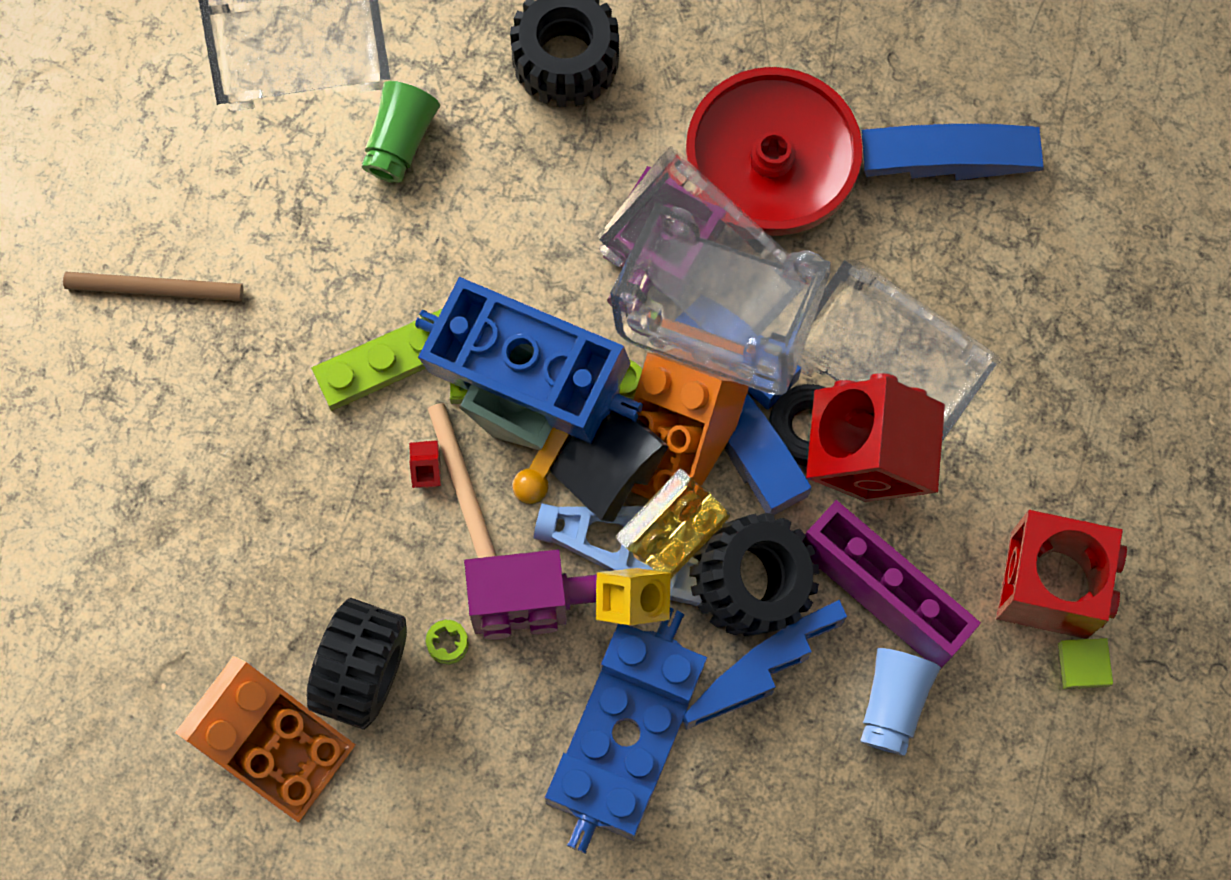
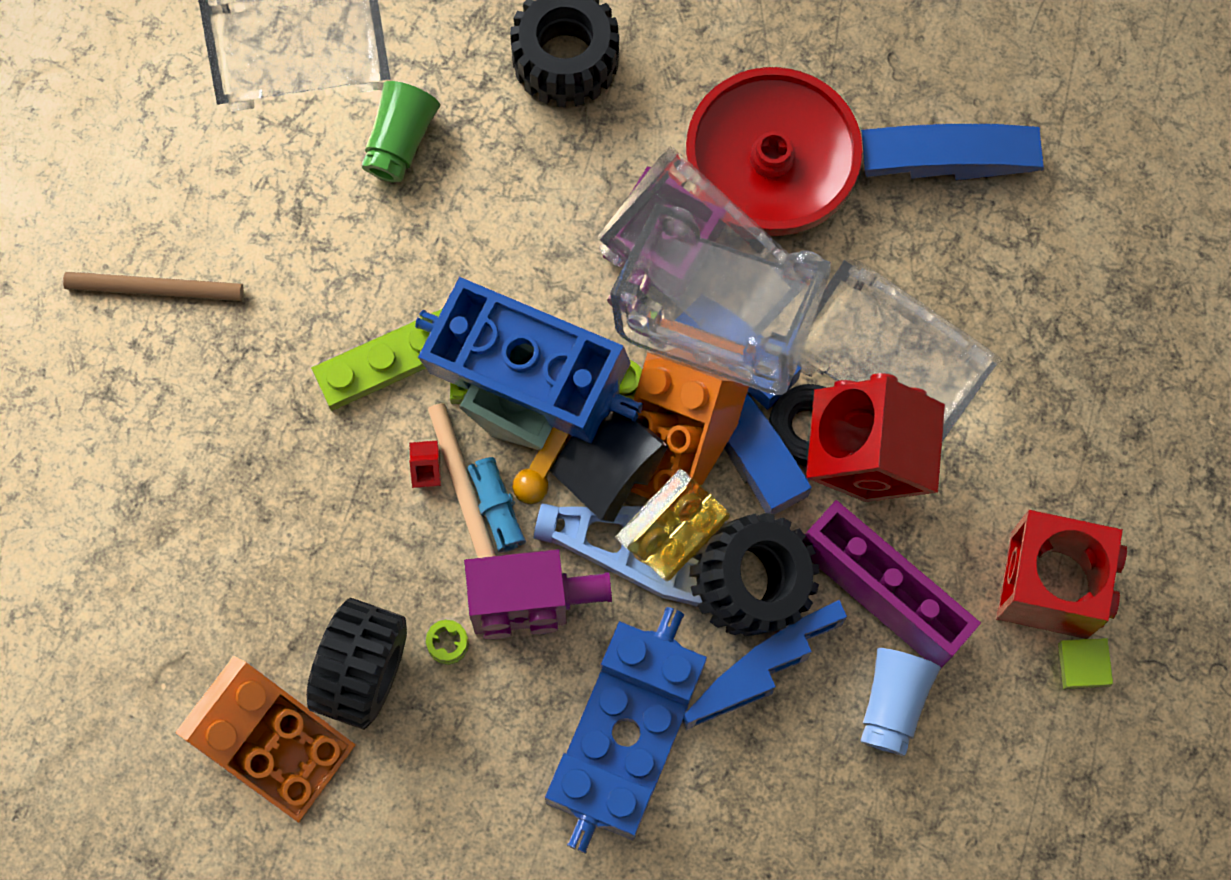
yellow brick [596,568,671,626] -> none
none -> dark azure pin [468,457,526,553]

